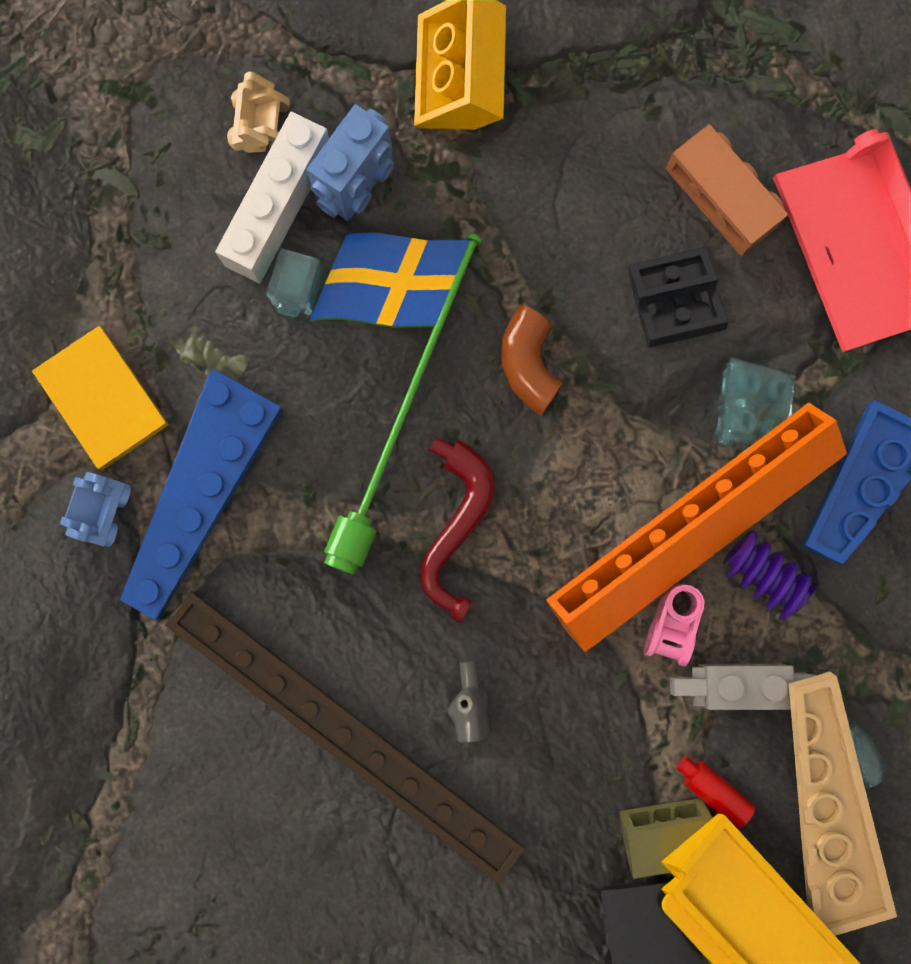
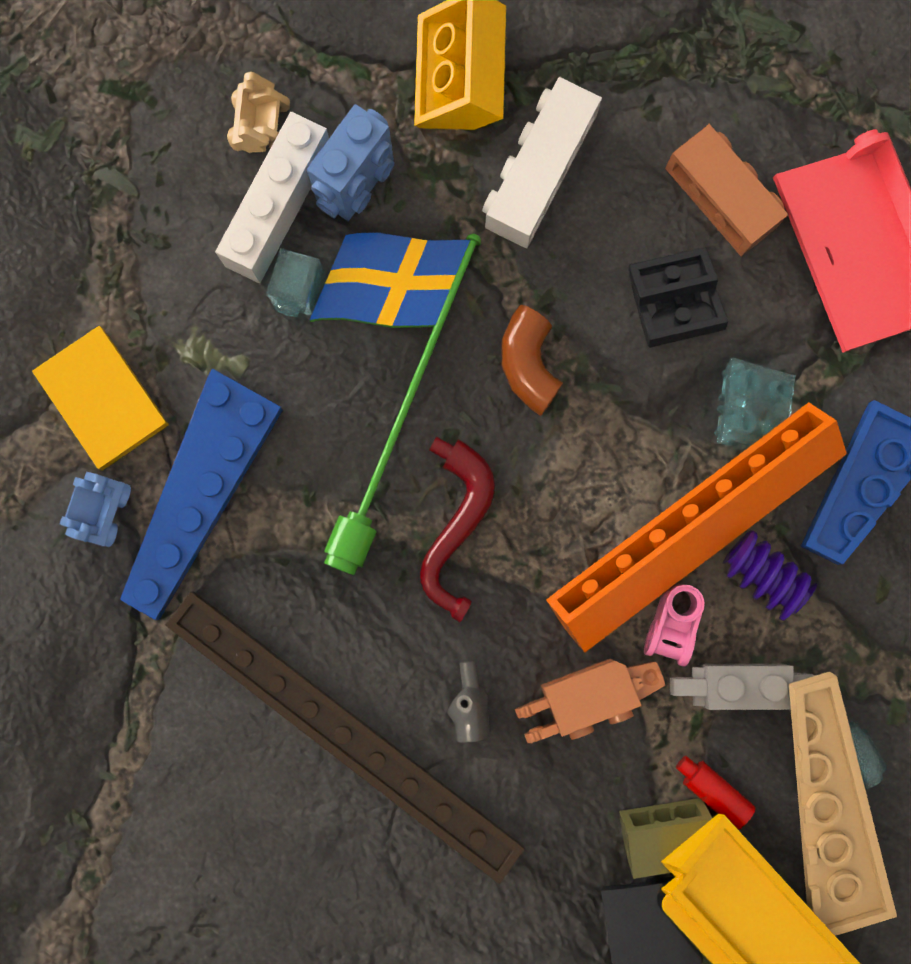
none -> white brick [482,77,602,249]
none -> nougat hinge [515,659,666,743]

